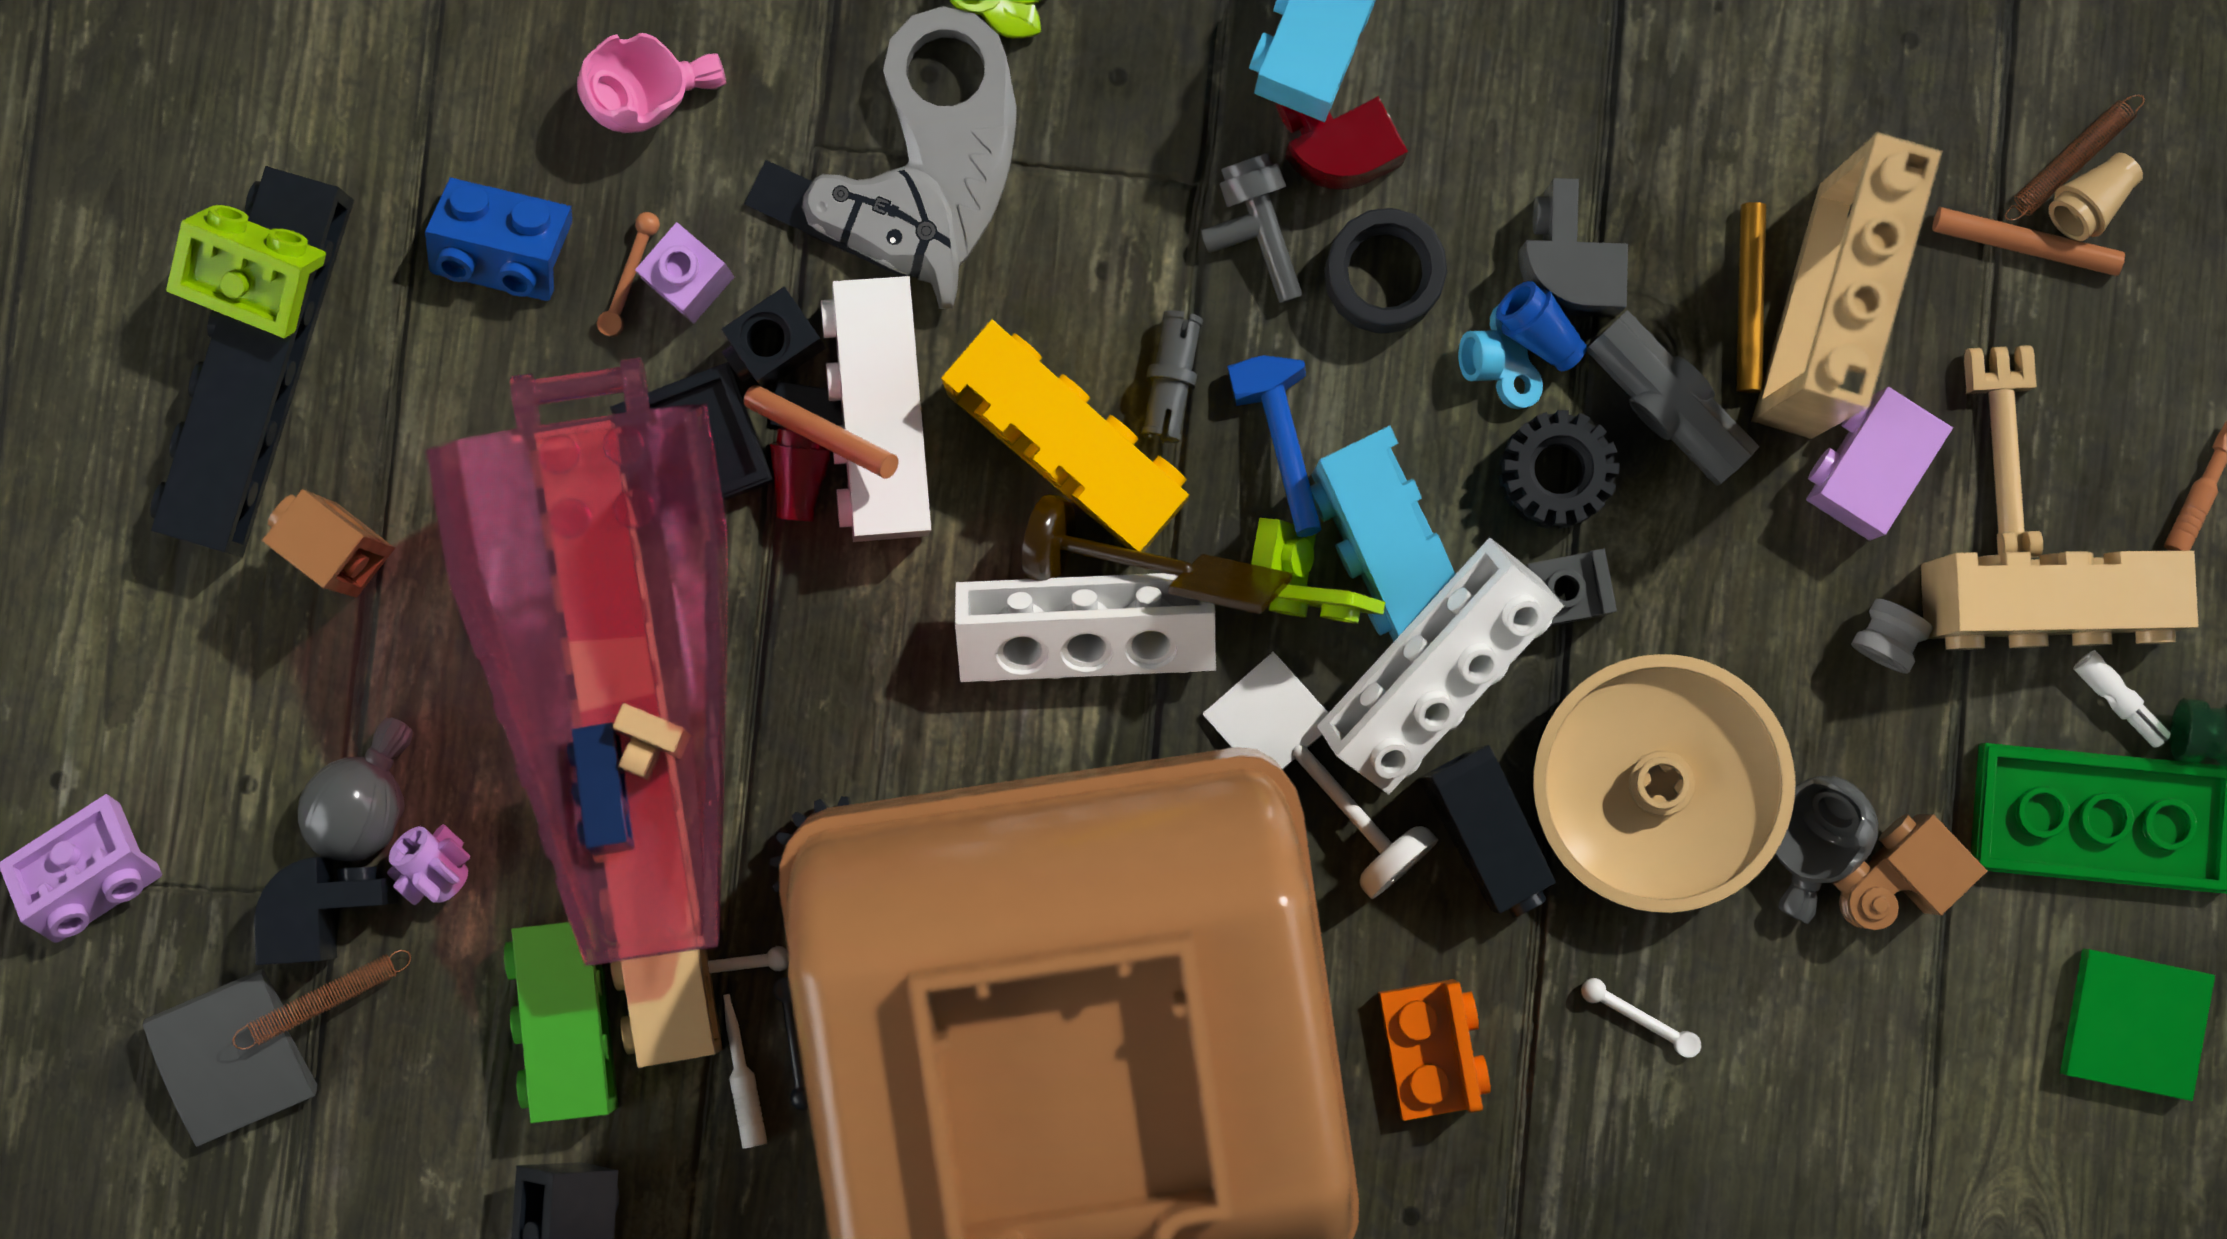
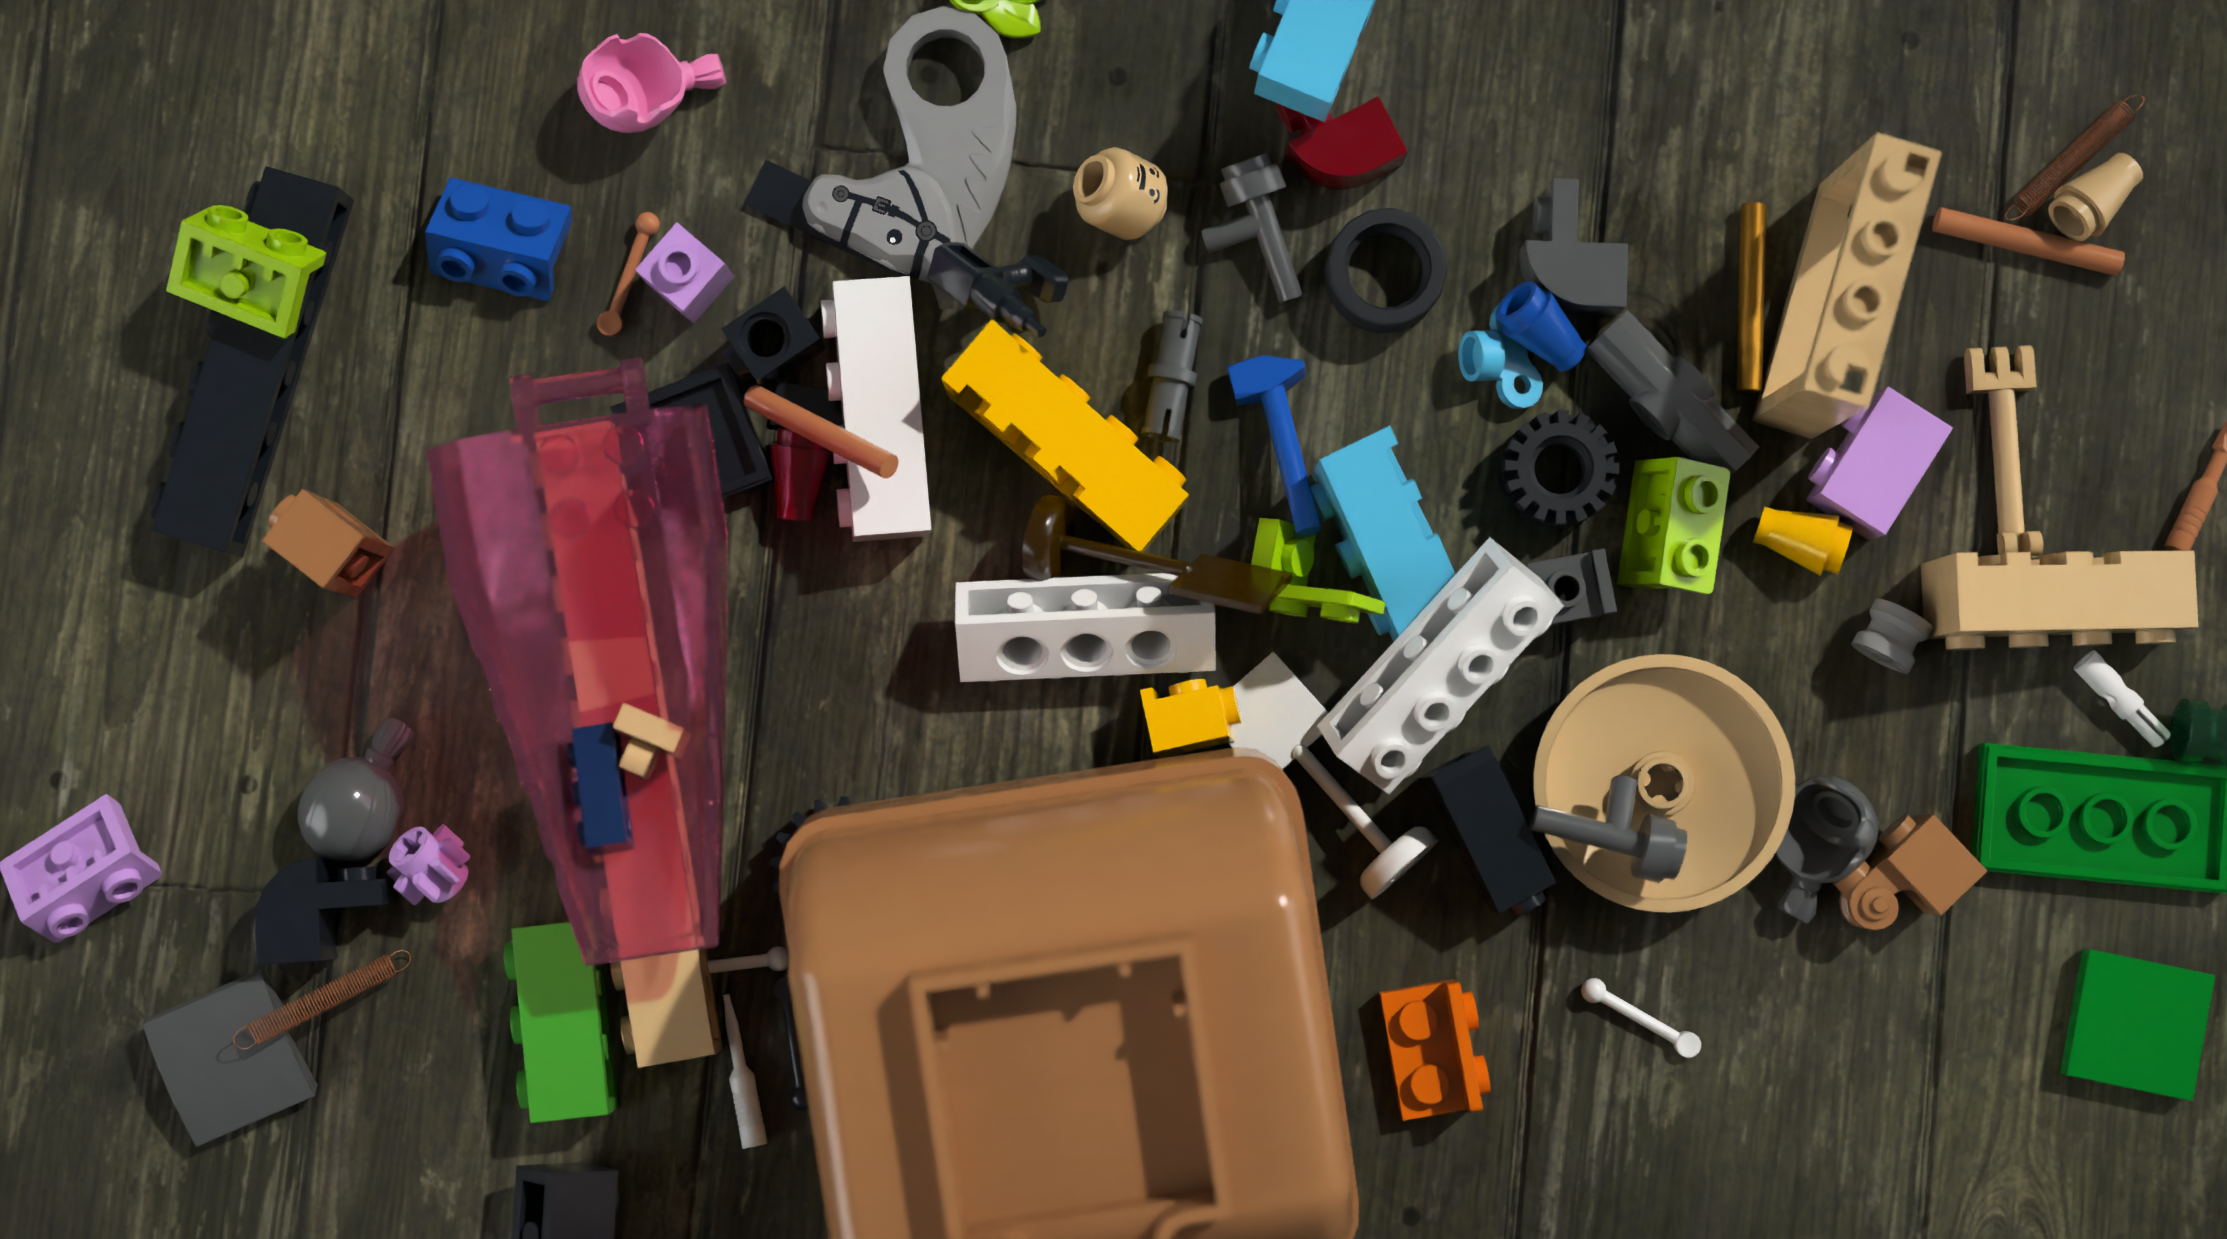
none -> black piece [927,242,1069,338]
none -> tan head [1073,147,1168,240]
none -> yellow brick [1140,679,1242,758]
none -> dark grey piece [1530,775,1687,883]
none -> lime bracket [1617,457,1730,594]
none -> yellow cone [1753,506,1853,576]

